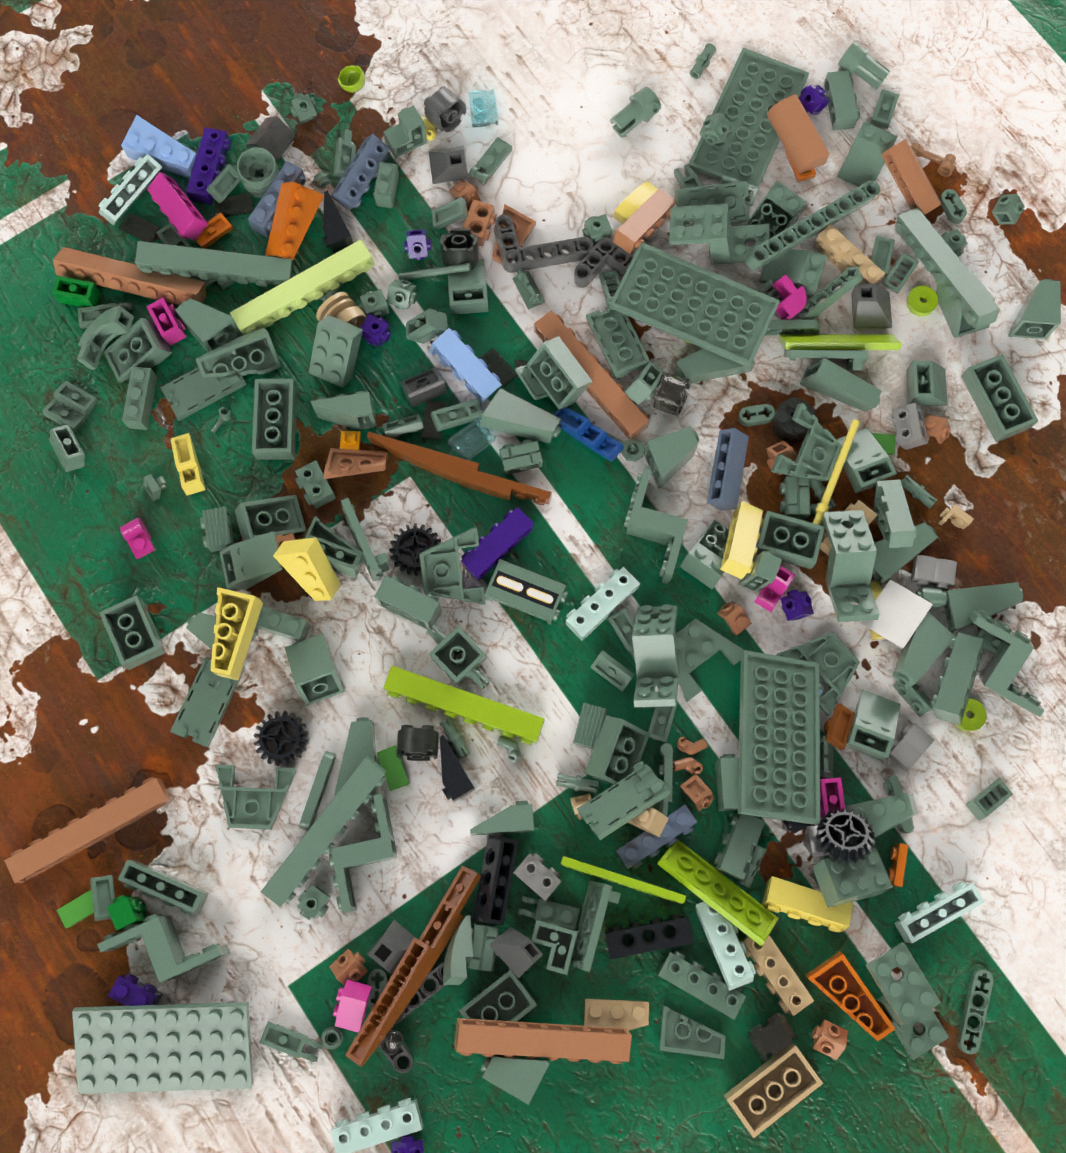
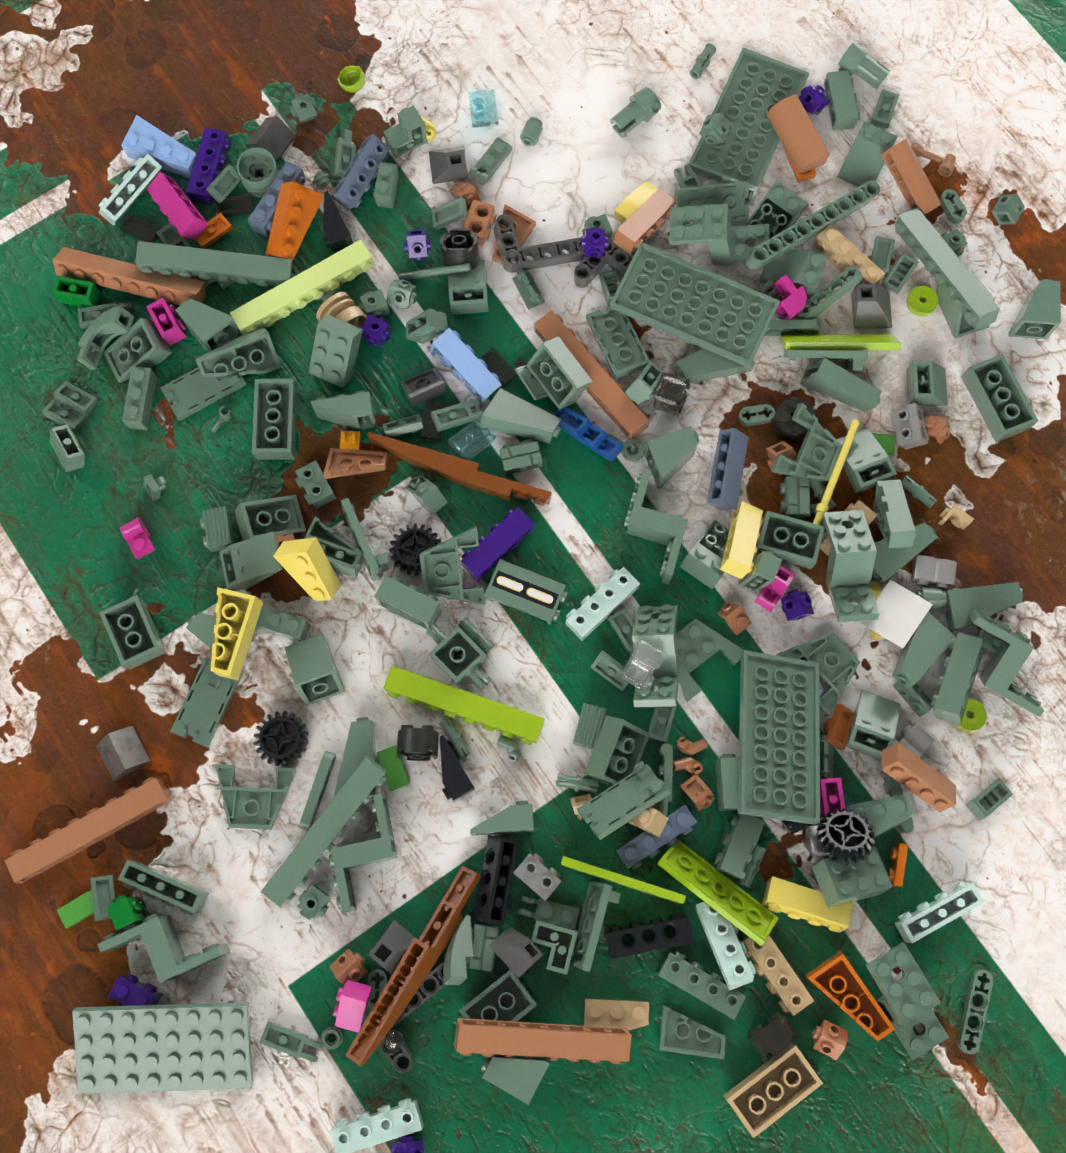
light yellow slope [170,433,205,496] -> none
dark grey brick [424,86,466,133] -> none
none -> flat silver slope [96,726,151,782]
none -> sand green slope [406,475,448,514]
none -> sand green pin [458,617,495,654]
none -> sand green brick [520,117,543,146]
none -> dark purple brick [581,227,608,257]
none -> clear brick [620,640,663,690]
none -> nougat brick [881,742,956,812]

